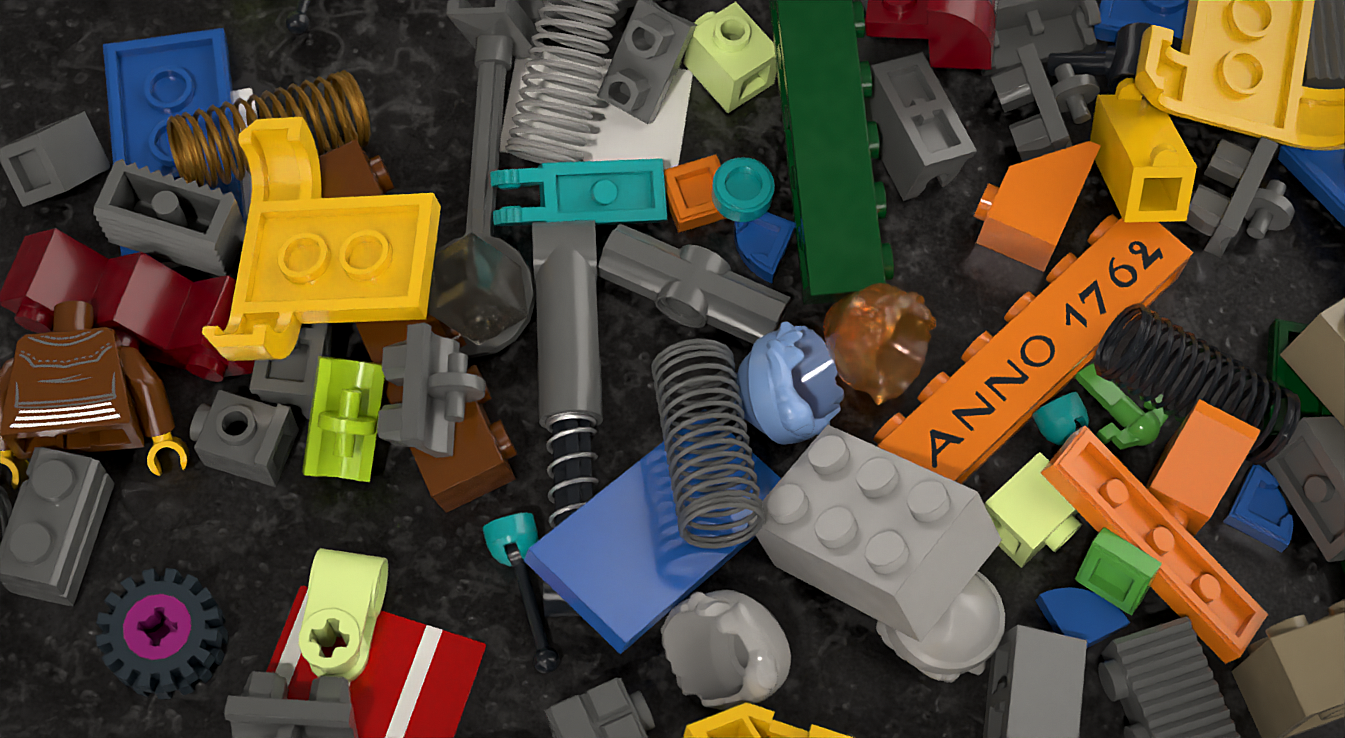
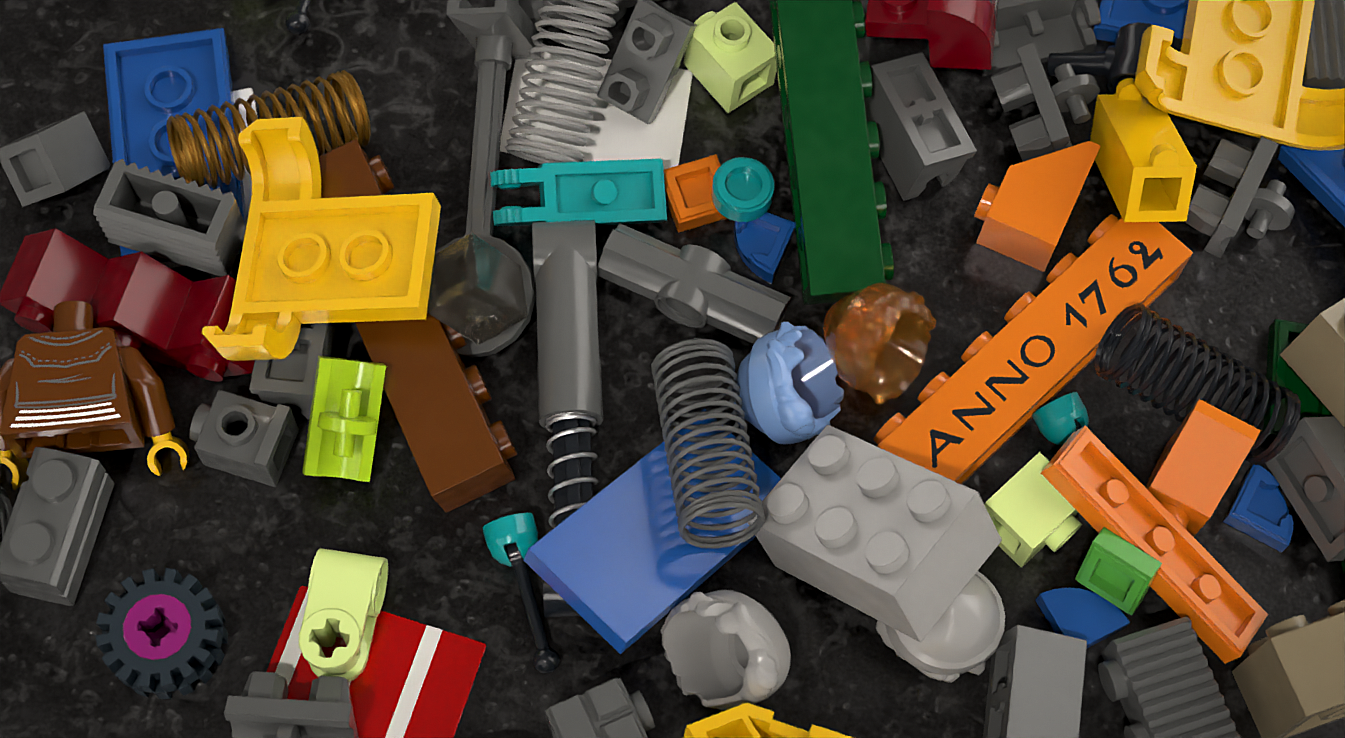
dark grey hips [377,323,486,458] -> none
bright green piece [1075,363,1169,450] -> none

